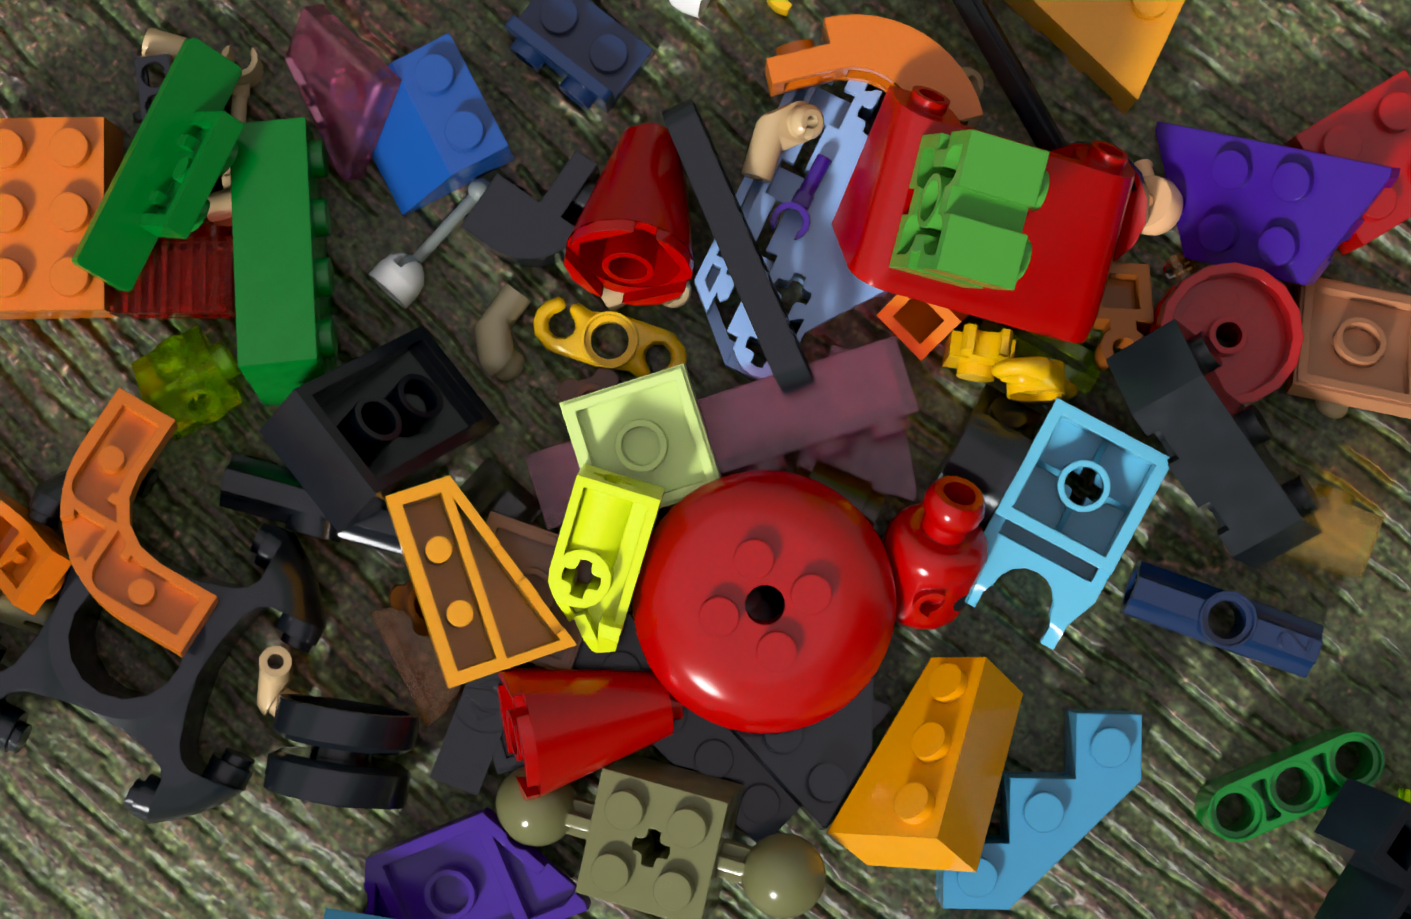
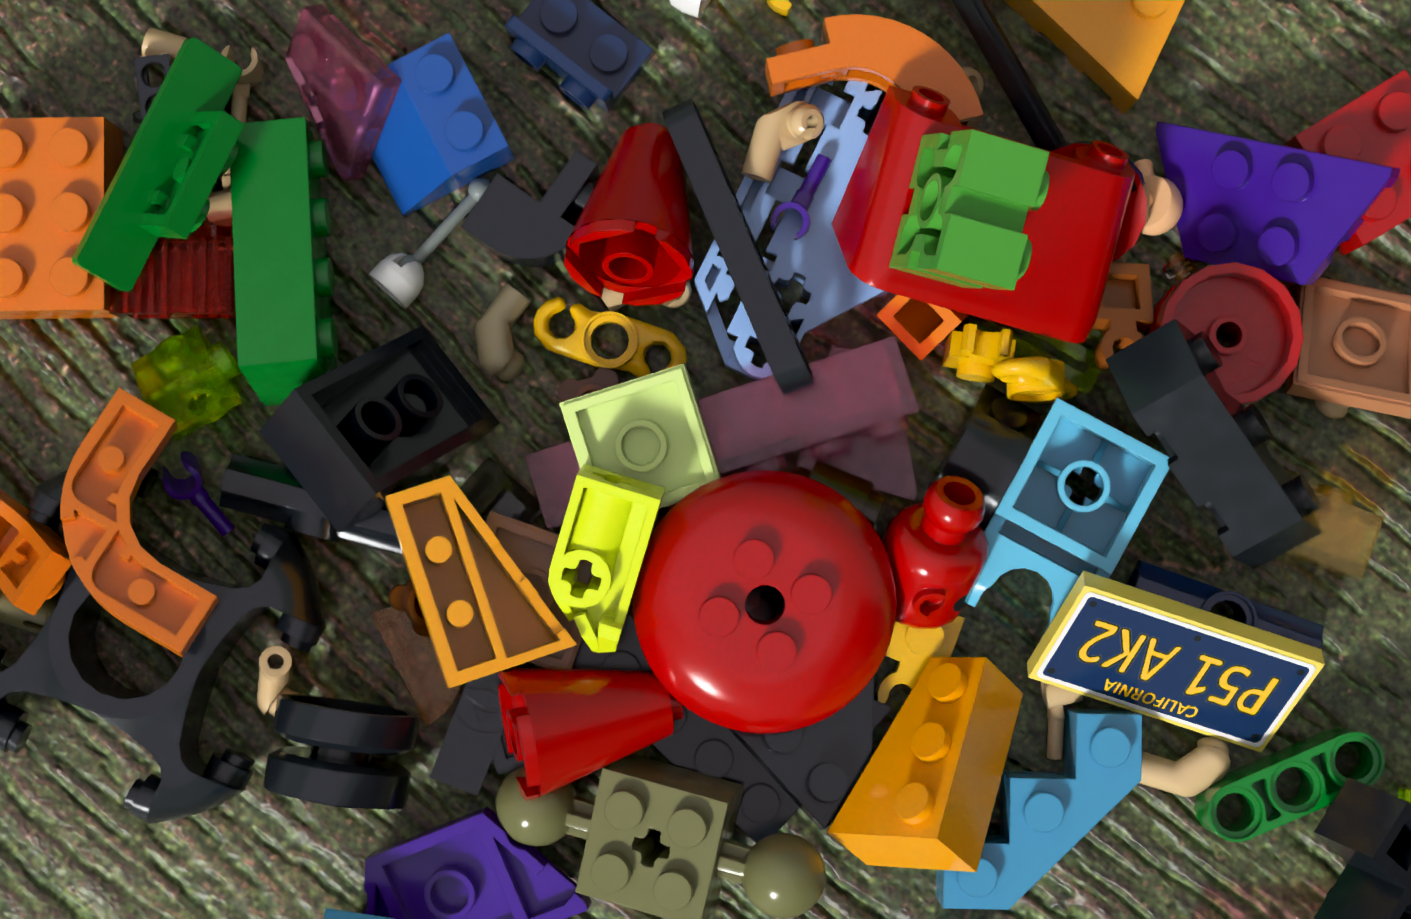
none -> dark purple hand [162,451,234,537]
none -> yellow plate [876,616,965,704]
none -> tile [1027,570,1325,753]
none -> tan hand [1040,681,1083,760]
none -> tan arm [1139,736,1231,797]

